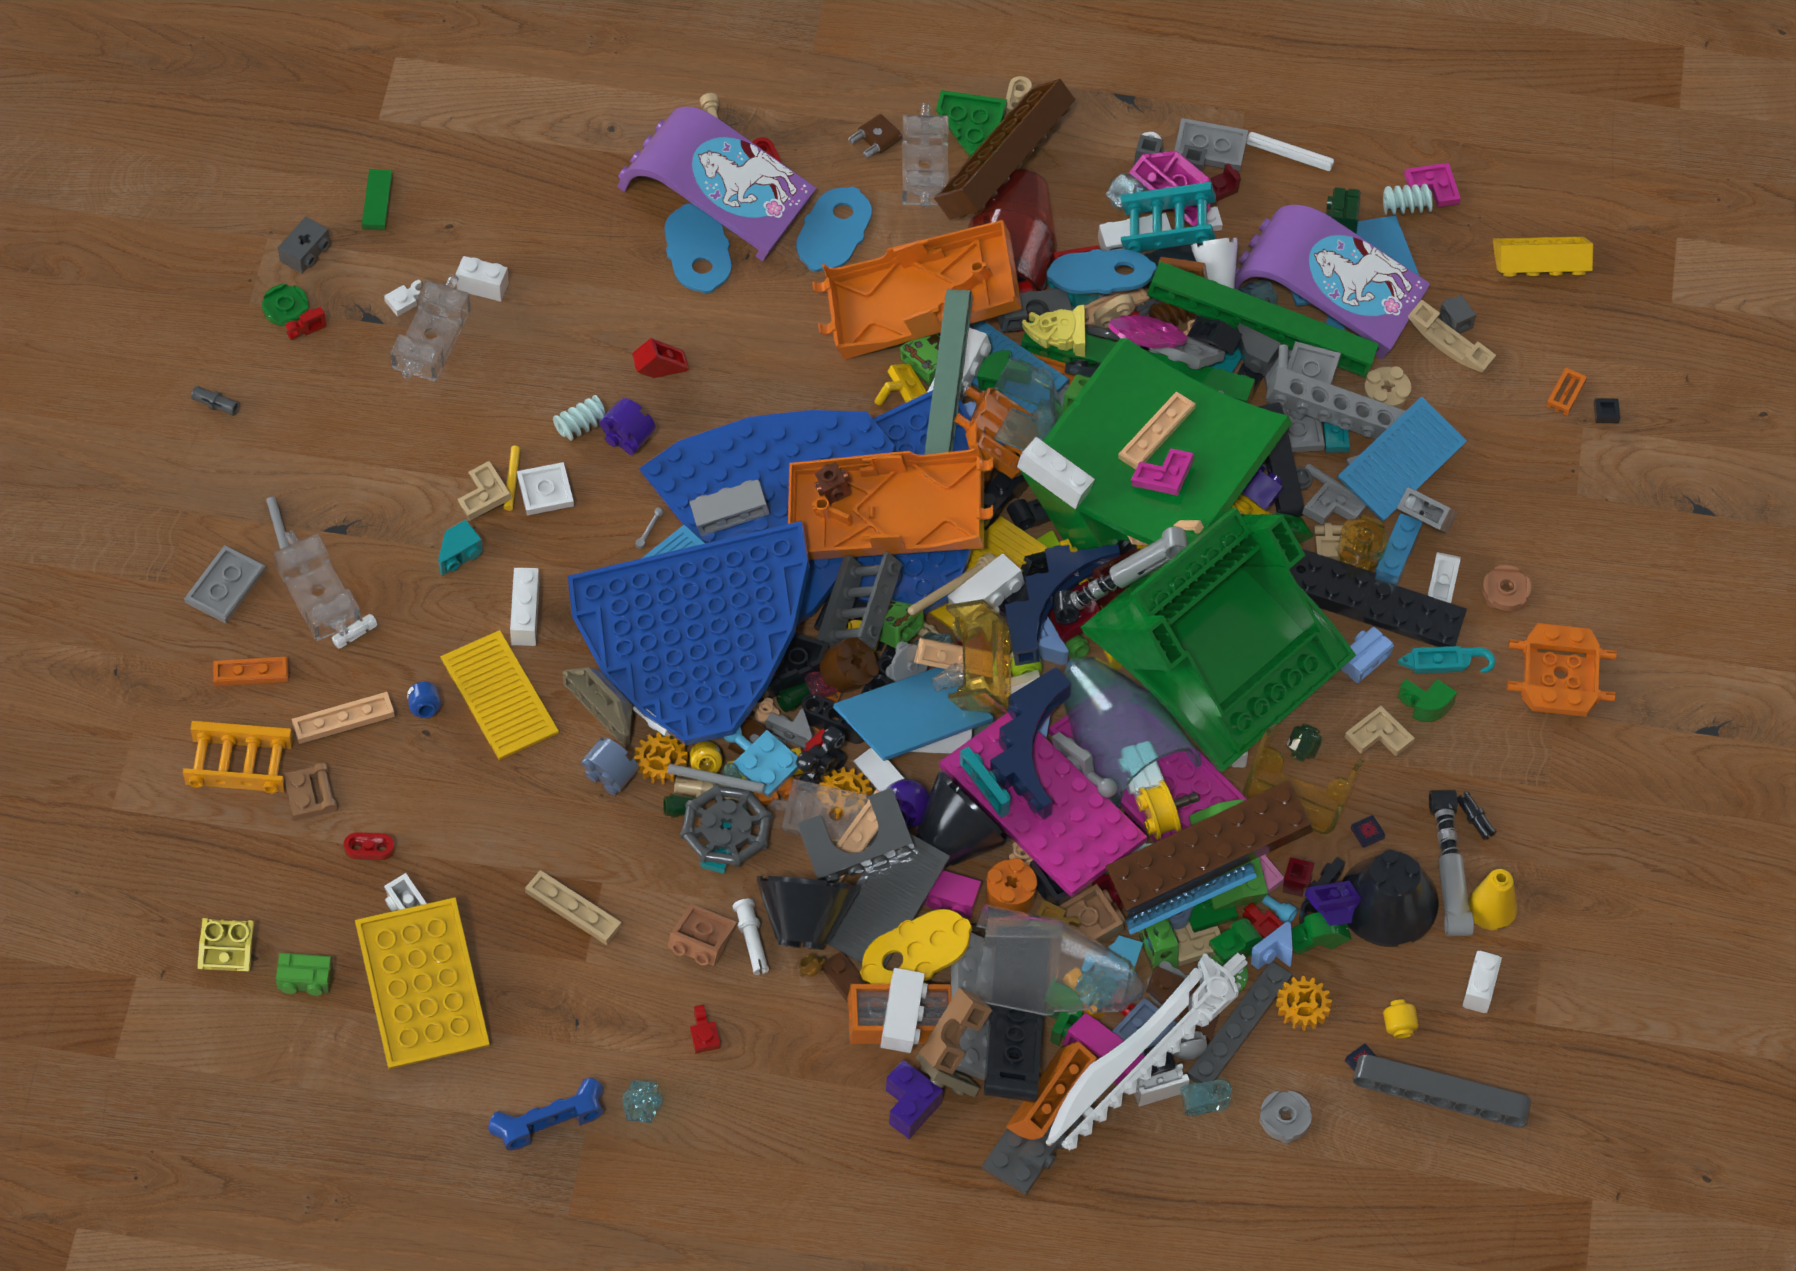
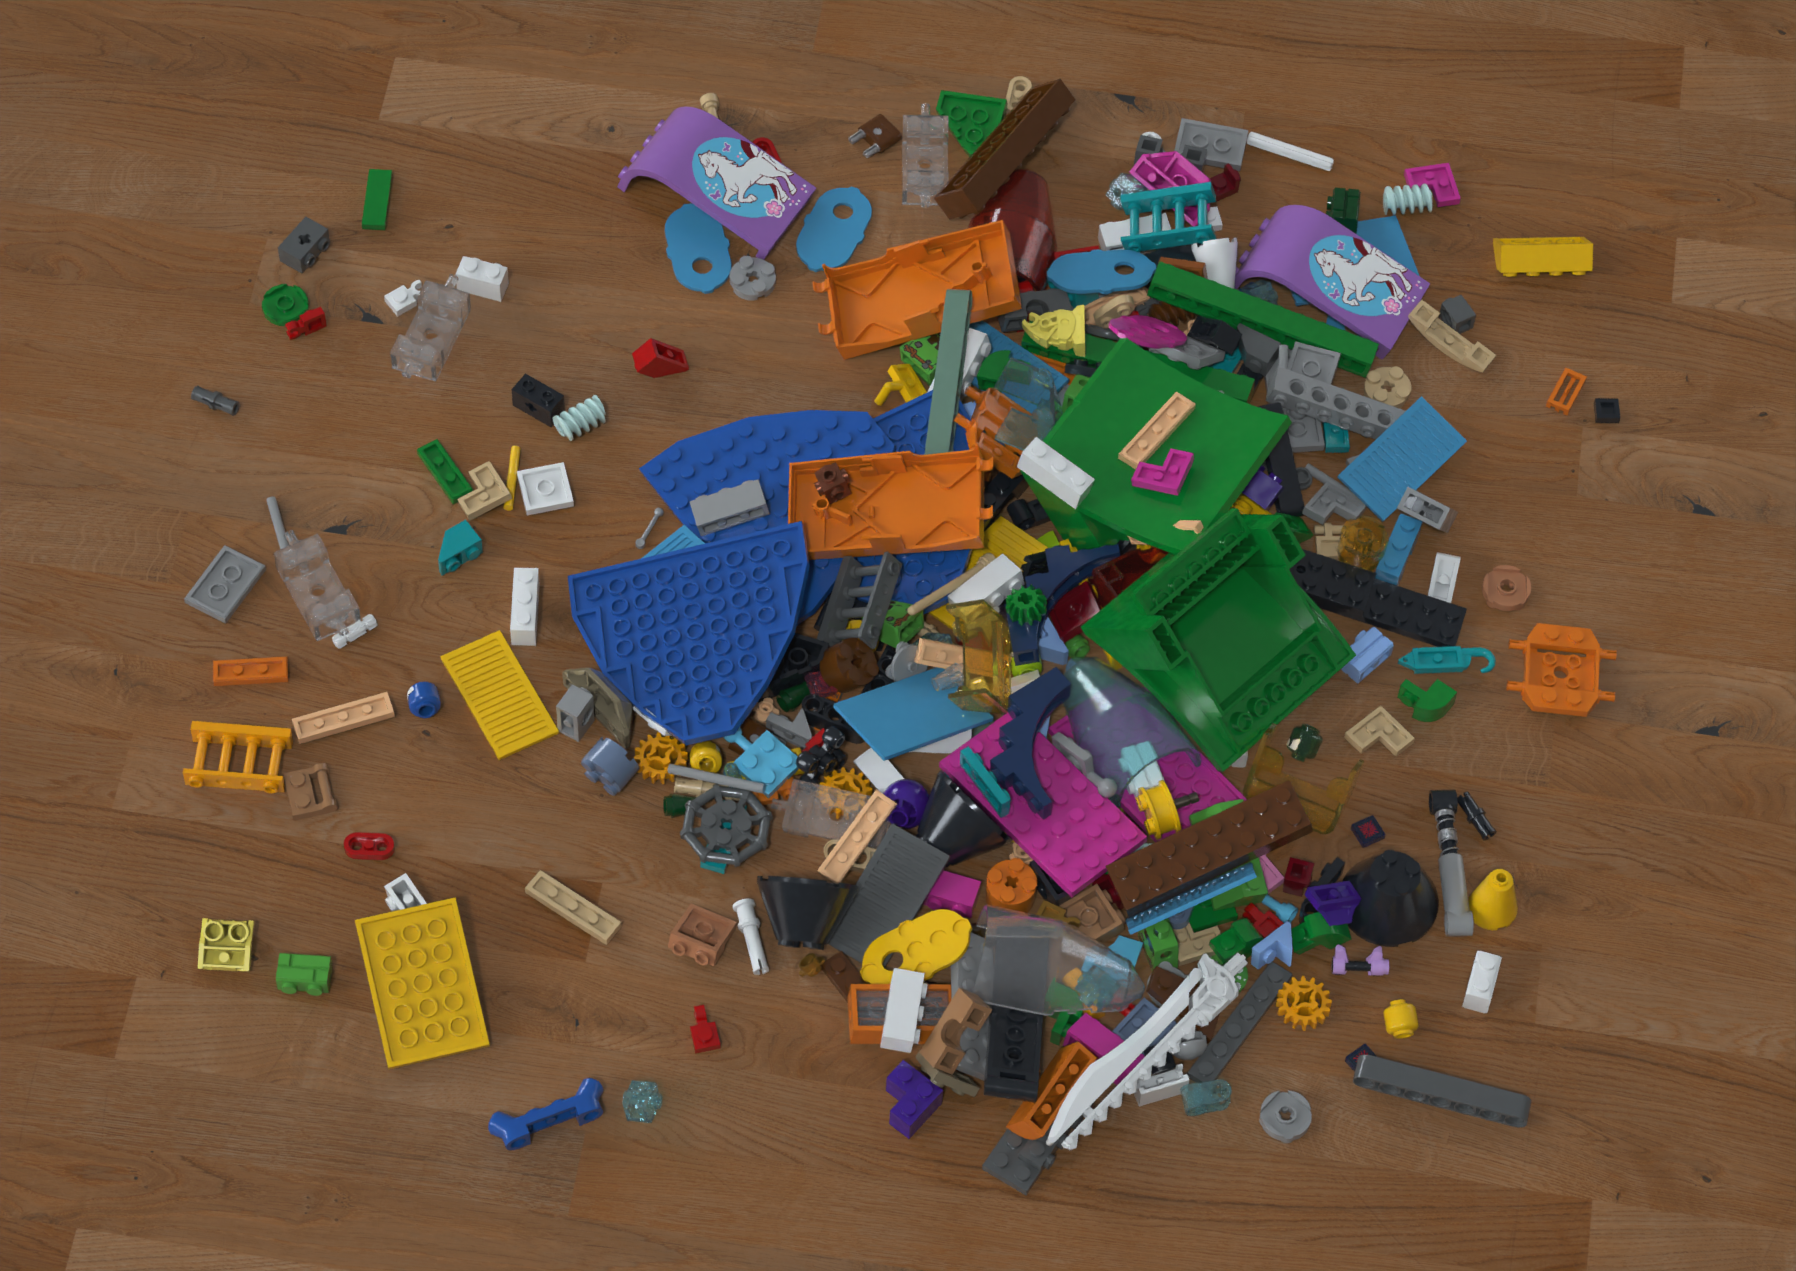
dark purple brick [599,398,656,455] -> none
dark grey arch [797,787,915,883] -> none
piece [1052,527,1188,625] -> none
none -> green tile [417,439,473,504]
none -> black brick [511,373,565,427]
none -> light grey brick [556,684,595,742]
none -> light grey plate [729,256,776,301]
none -> green gear [1006,584,1047,626]
none -> lavender piece [1331,945,1389,976]

